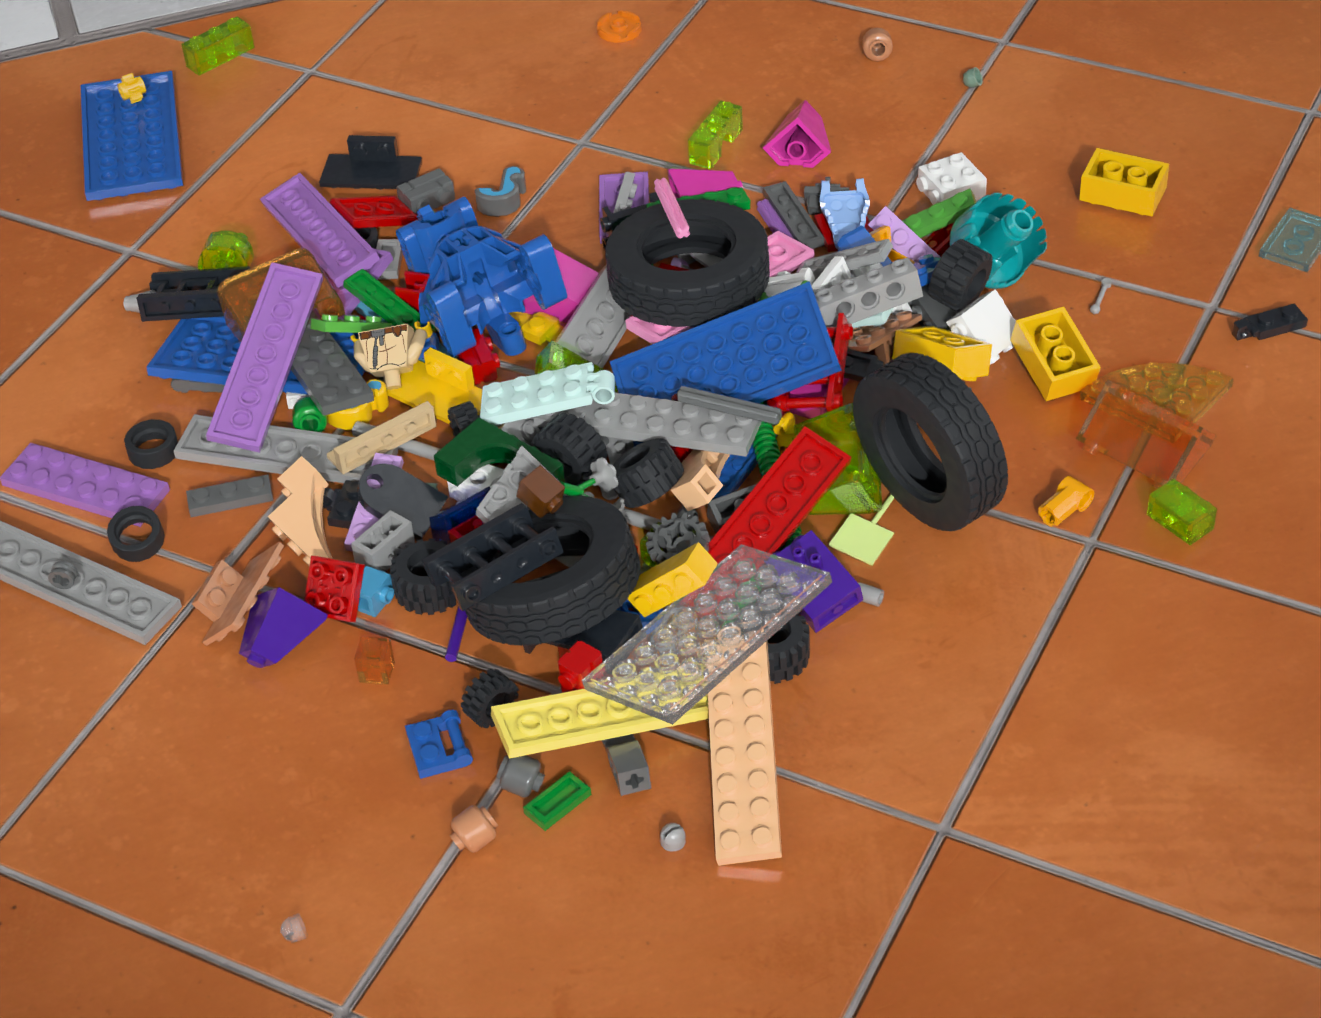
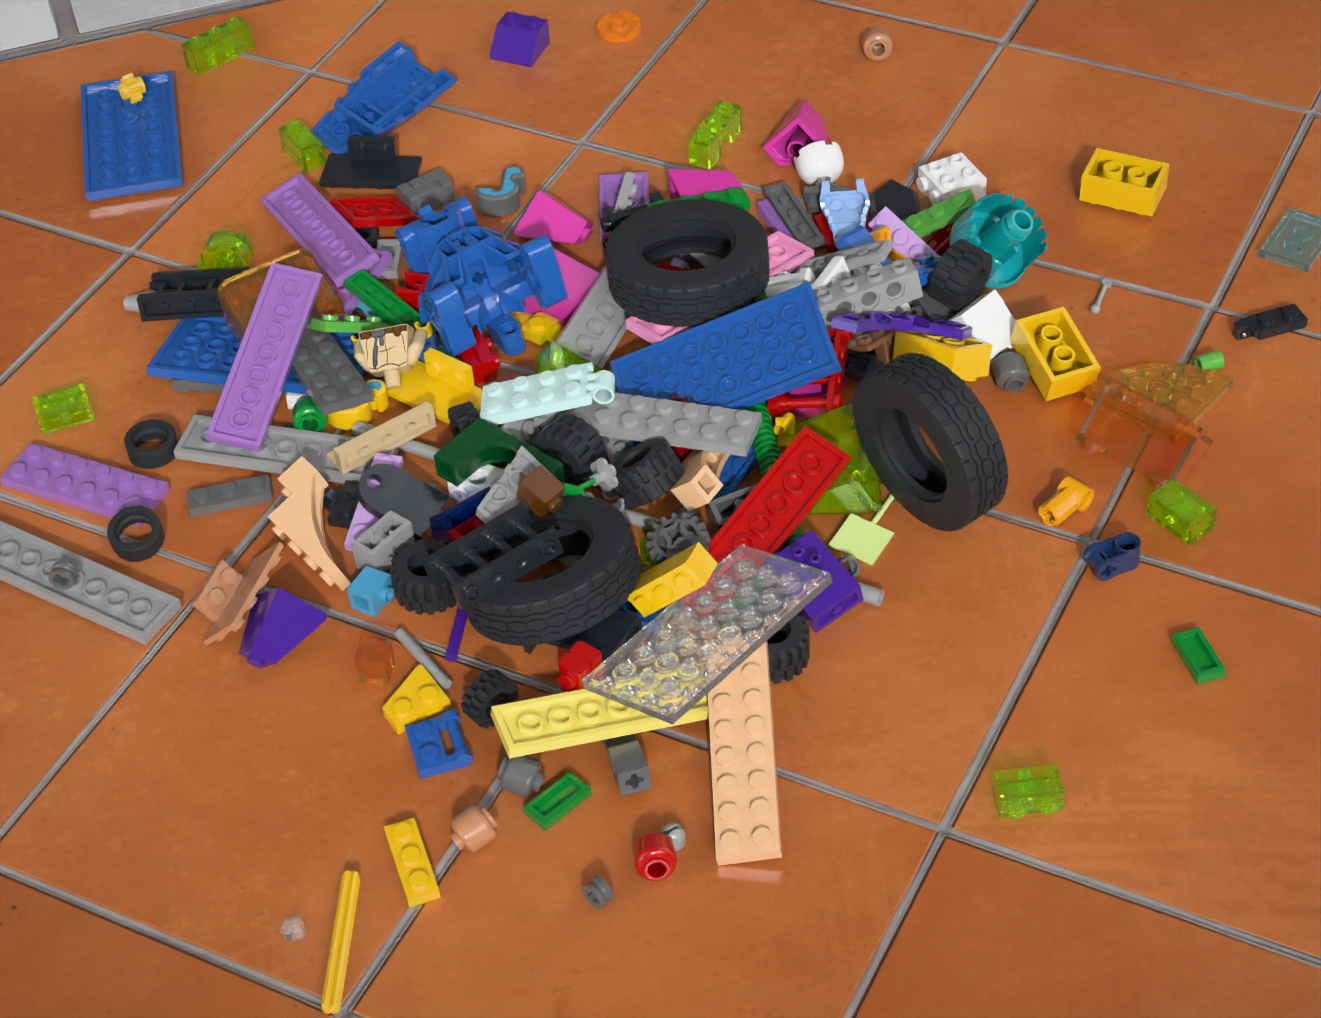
red tile [304,555,365,622] -> none
bright pink axle [654,178,690,239] -> none
dark grey axle [677,386,782,425] -> none
sand green hinge [963,67,983,88] -> none
none -> clear neon green brick [31,383,95,434]
none -> clear neon green brick [279,120,326,172]
none -> blue wedge [308,41,457,154]
none -> yellow axle [321,870,360,1014]
none -> yellow wing [382,664,451,734]
none -> yellow plate [384,818,441,908]
none -> light grey bar [395,628,452,690]
none -> dark purple slope [490,12,550,67]
none -> dark pink slope [513,190,594,245]
none -> dark grey bush [582,876,614,909]
none -> red head [633,832,677,881]
none -> white cylinder [794,141,844,186]
none -> dark purple tile [831,312,973,341]
none -> dark grey hinge [838,555,860,578]
none -> black tile [868,179,921,221]
none -> dark grey head [992,351,1030,392]
none -> clear neon green brick [992,764,1065,819]
none -> dark blue piece [1082,532,1141,581]
none -> green tile [1171,627,1226,685]
none -> bright green hinge [1193,350,1225,375]

